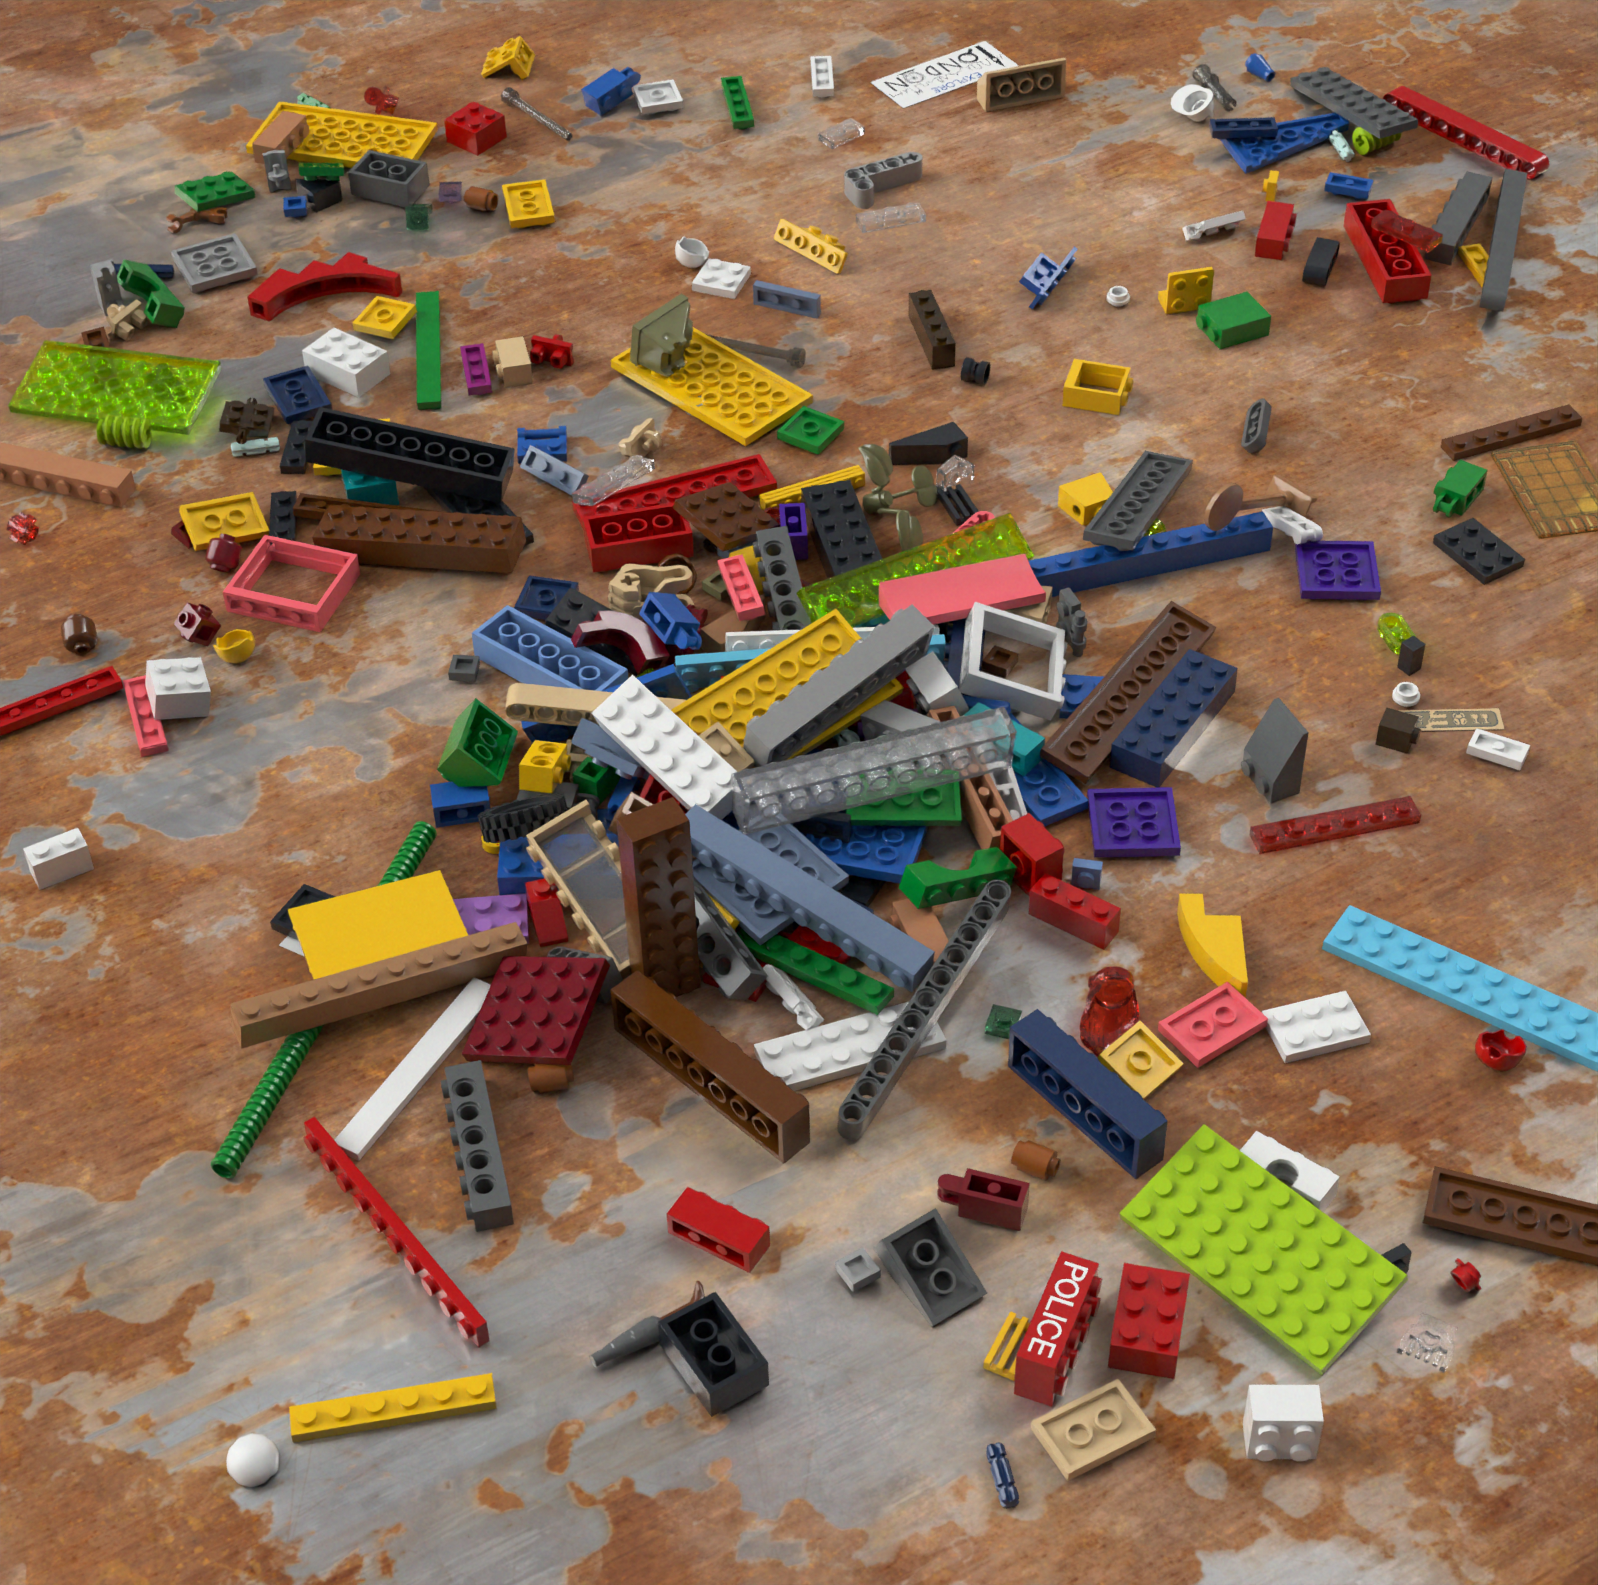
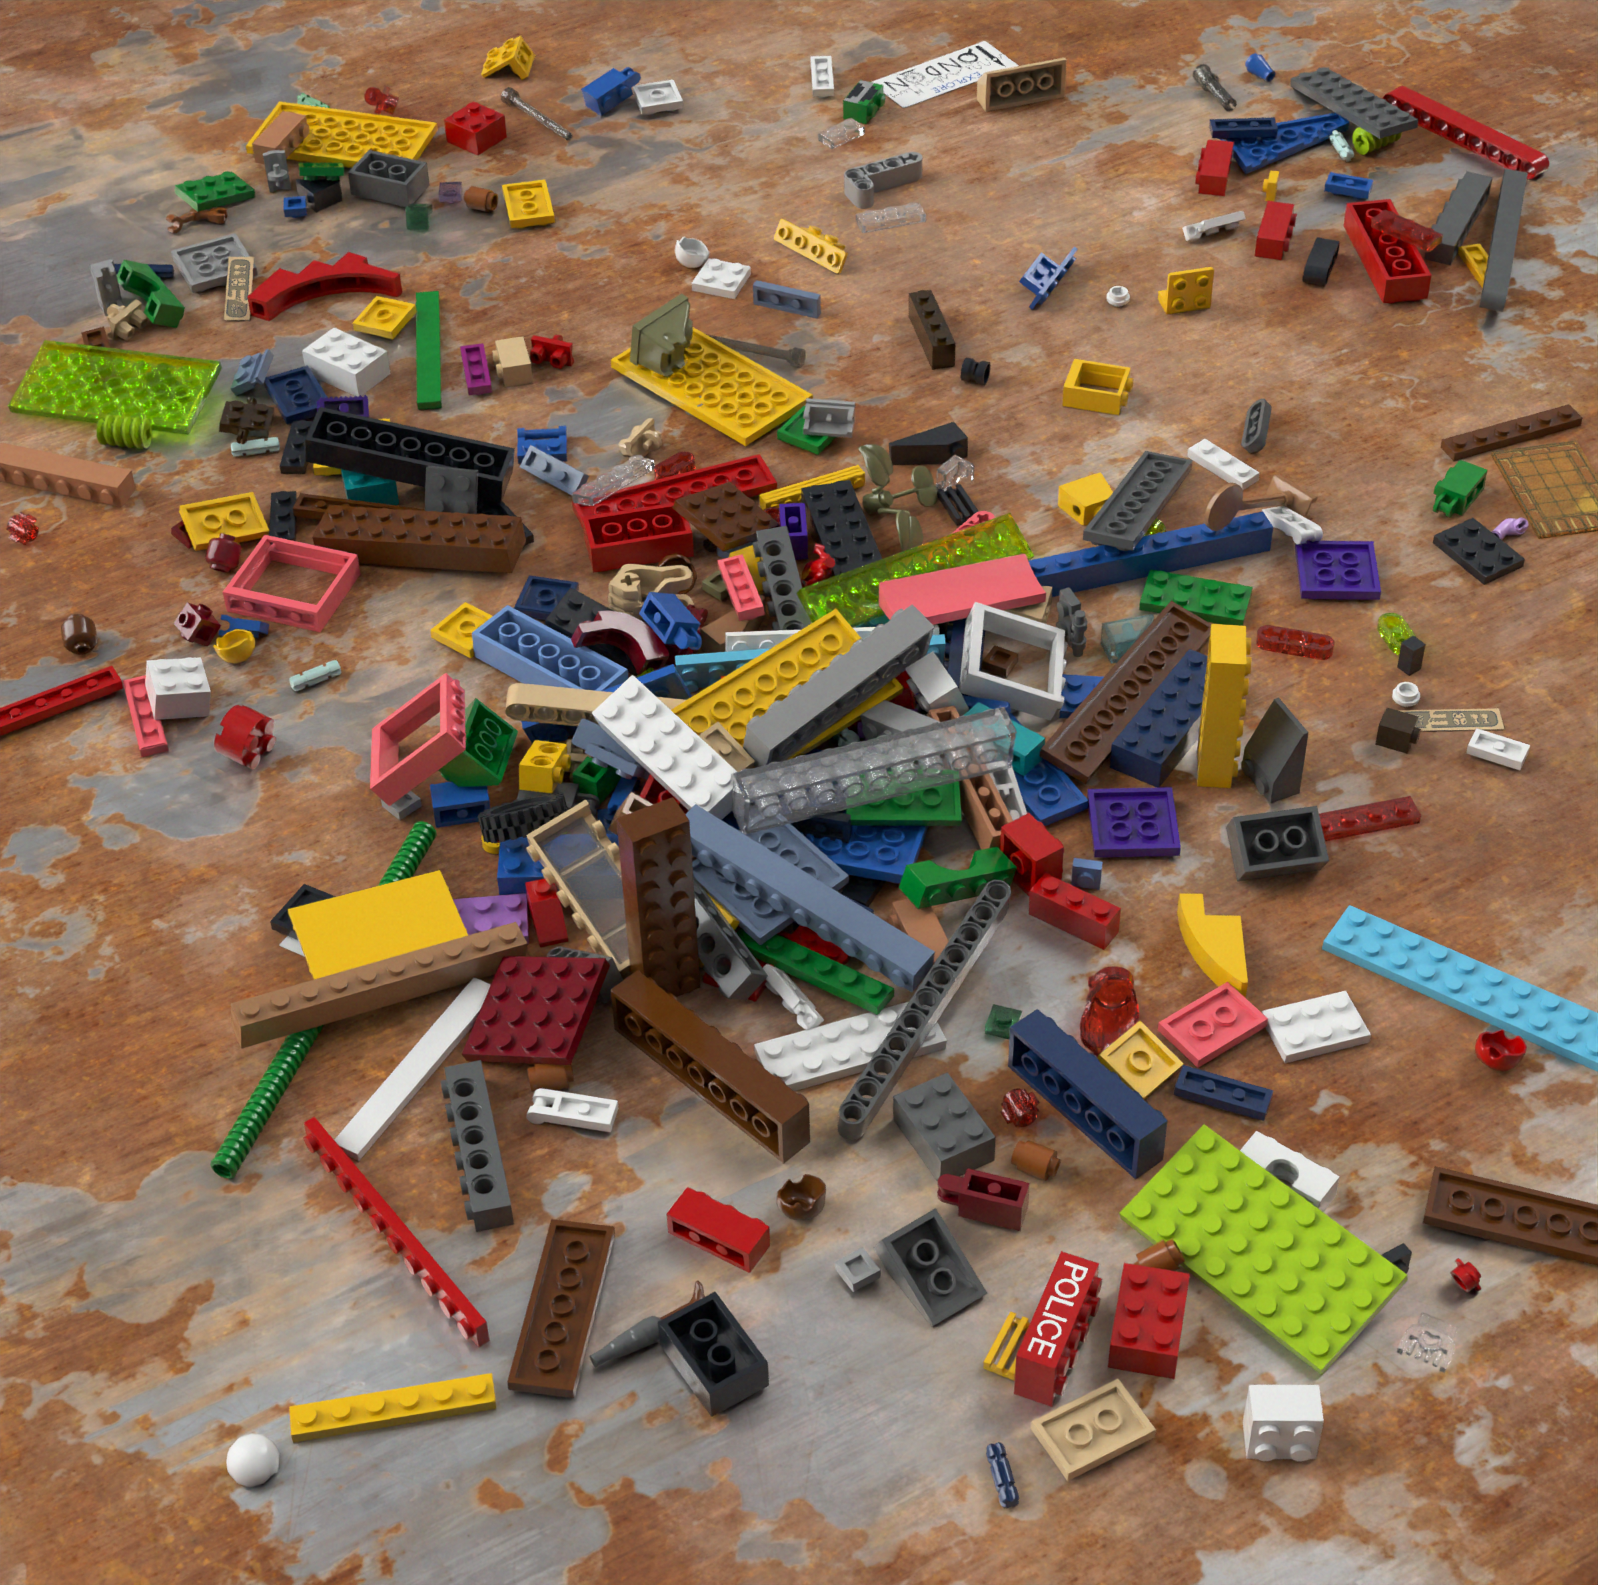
white brick [23,828,94,890] -> none
dark grey plate [448,655,480,682] -> none
green plate [721,76,754,130] -> none
white piece [1171,84,1214,121] -> none
green brick [1196,291,1271,350] -> none
none -> red brick [214,705,276,769]
none -> blue plate [218,614,269,638]
none -> sticker [224,257,254,320]
none -> sand blue plate [230,349,274,396]
none -> light aqua axle [289,660,341,692]
none -> dark purple brick [316,395,369,417]
none -> coral window [370,673,466,806]
none -> light grey plate [381,791,422,820]
none -> dark grey plate [425,466,478,514]
none -> yellow plate [430,602,493,658]
none -> reddish brown plate [507,1219,615,1398]
none -> white plate [526,1089,619,1132]
none -> clear red beam [654,451,695,480]
none -> reddish brown hair [777,1174,826,1220]
none -> red piece [802,543,835,594]
none -> light grey hinge [803,398,855,438]
none -> green brick [843,80,886,124]
none -> dark grey brick [893,1072,996,1182]
none -> clear red gear [1000,1088,1040,1127]
none -> clear light blue slope [1101,614,1154,664]
none -> dark orange brick [1134,1238,1185,1271]
none -> green plate [1139,569,1253,626]
none -> dark blue plate [1174,1065,1274,1121]
none -> white plate [1187,439,1260,490]
none -> red brick [1195,139,1234,196]
none -> yellow brick [1197,624,1252,788]
none -> dark grey brick [1226,806,1329,882]
none -> clear red beam [1256,625,1334,660]
none -> lavender arm [1492,518,1529,540]

